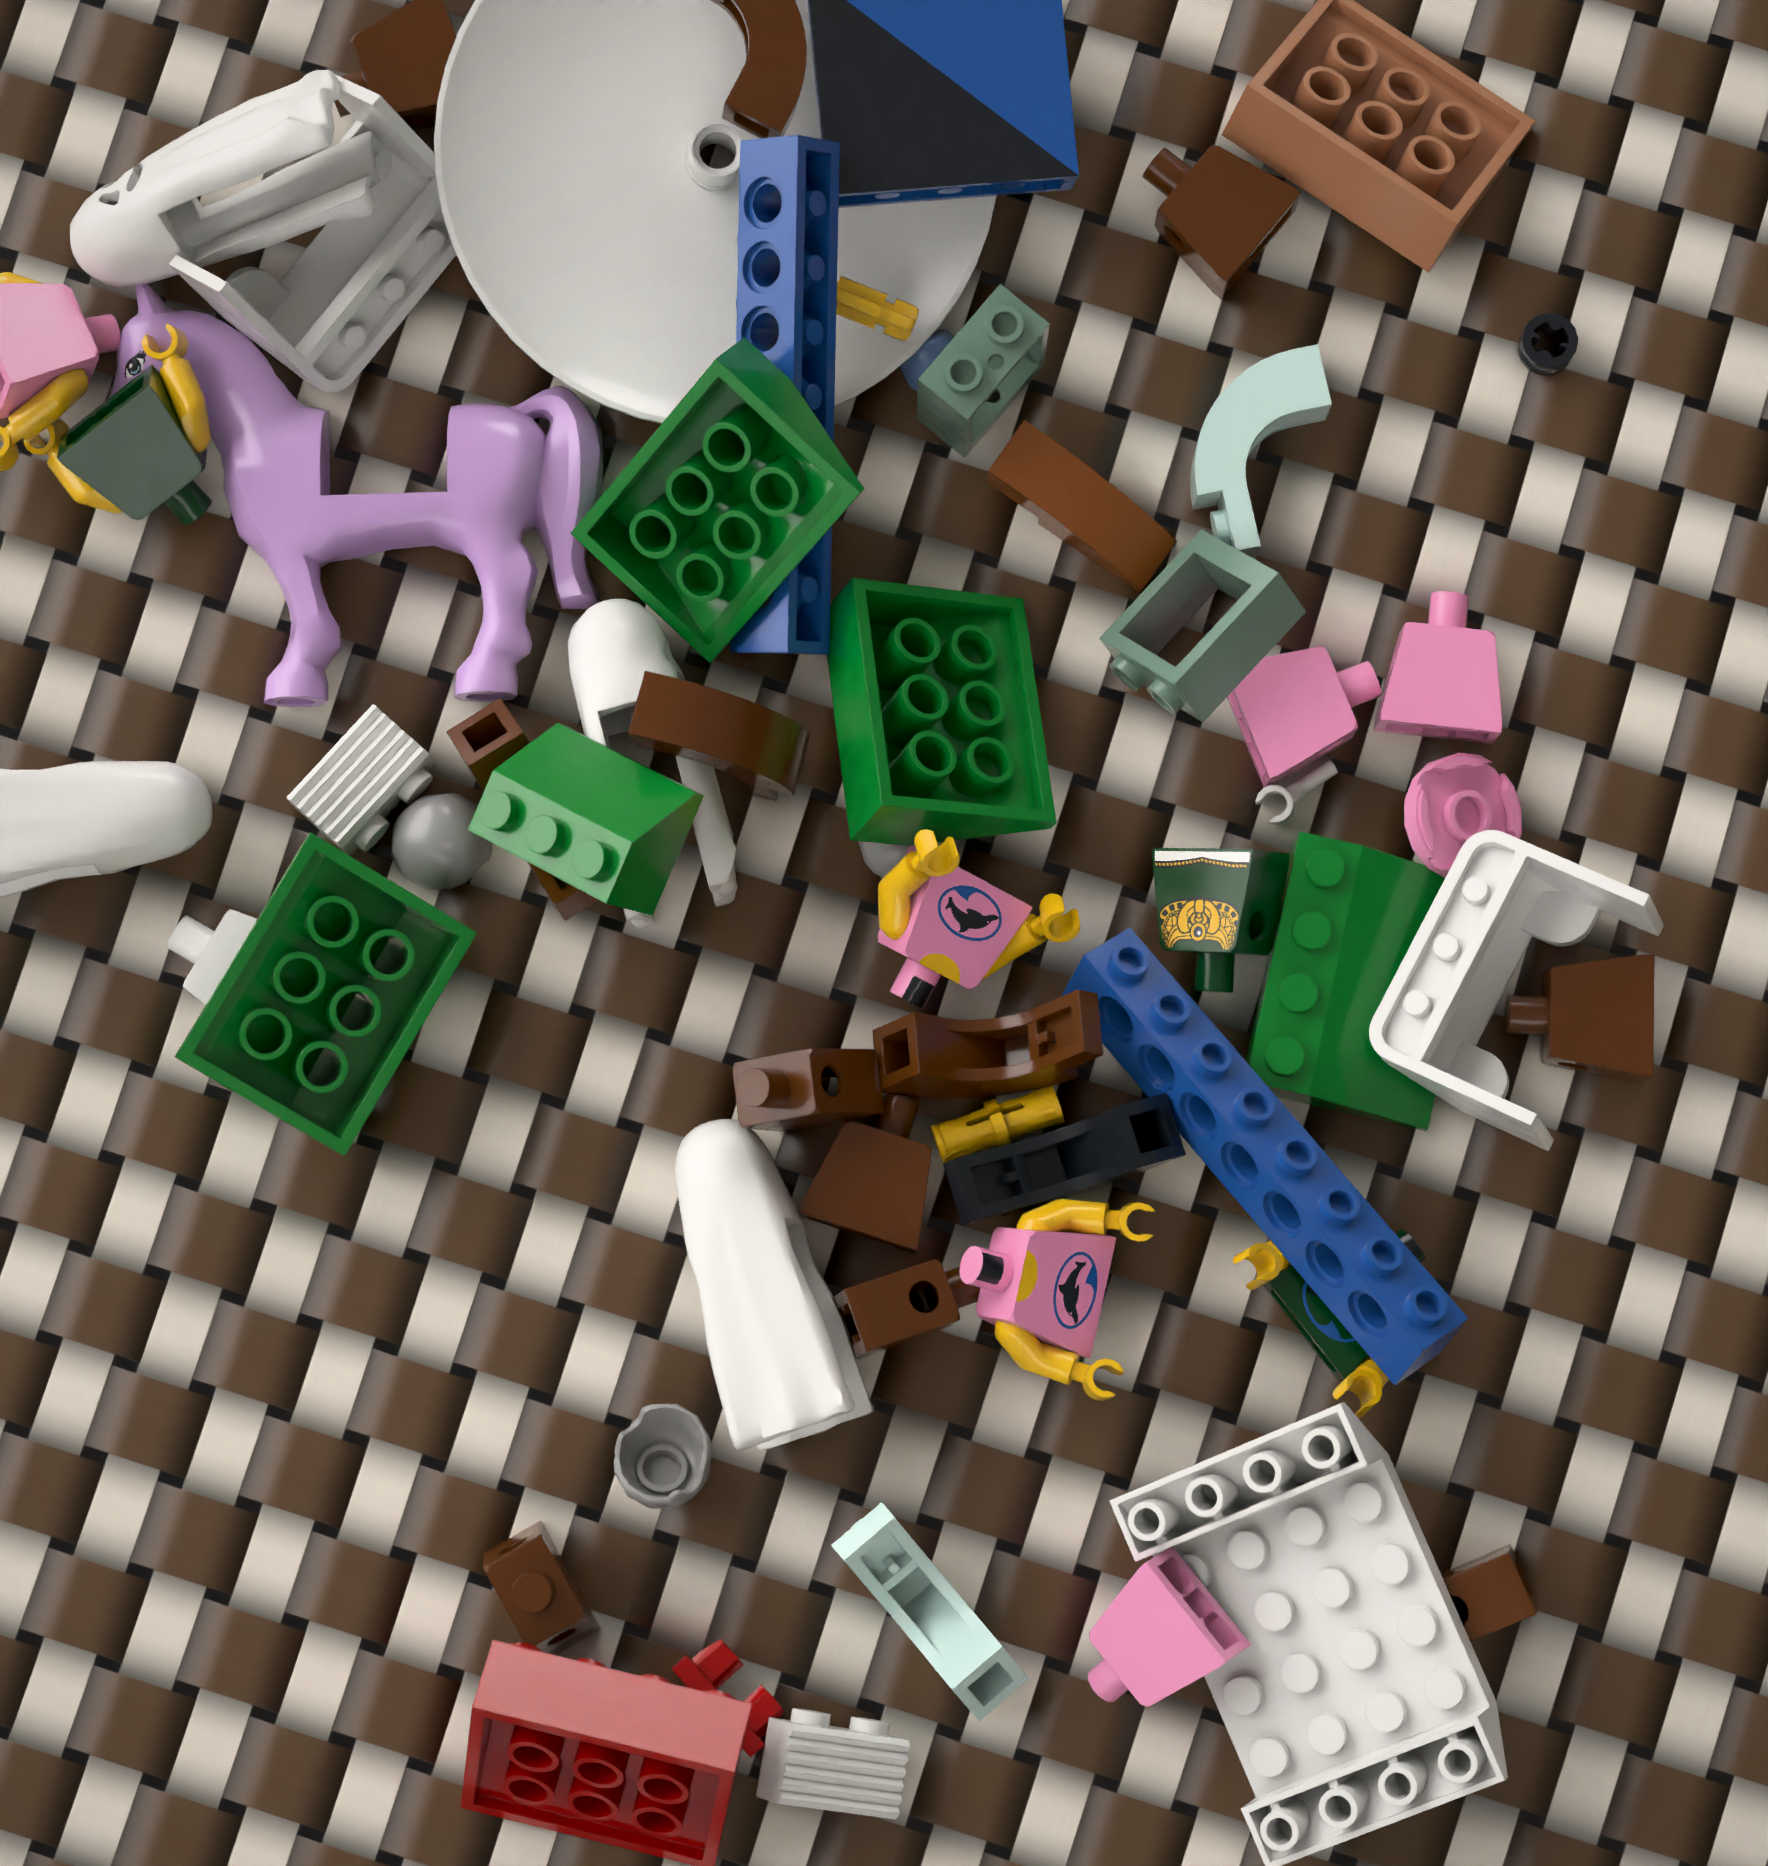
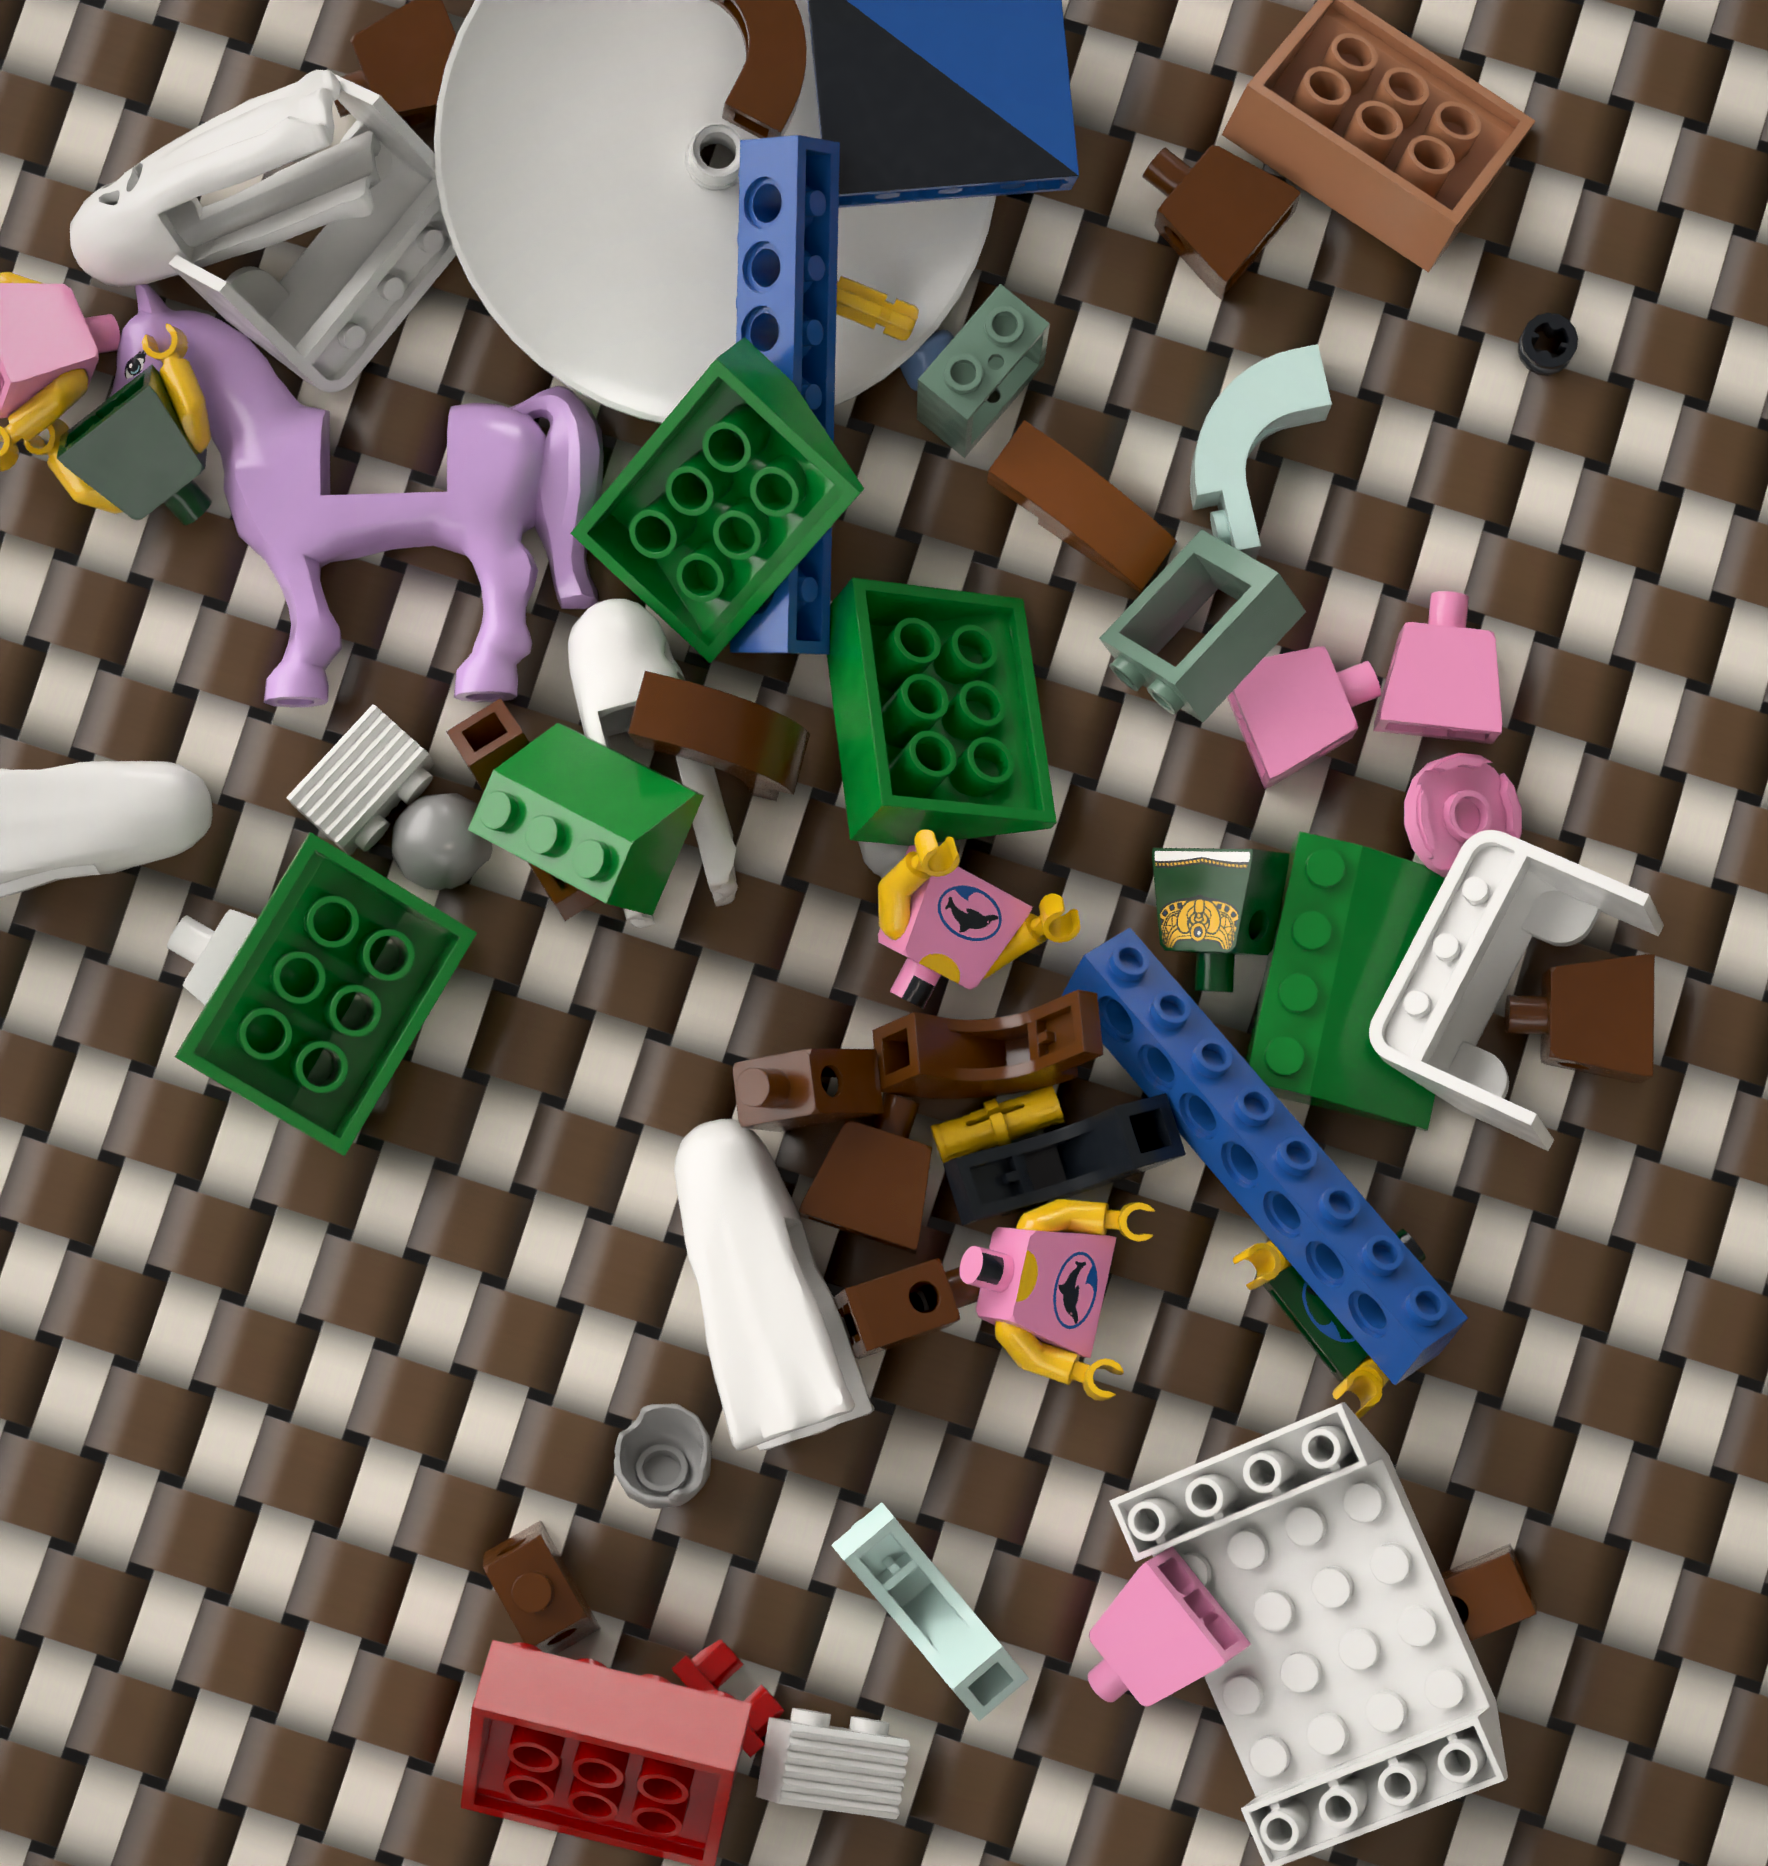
white hand [1255,760,1338,825] -> none

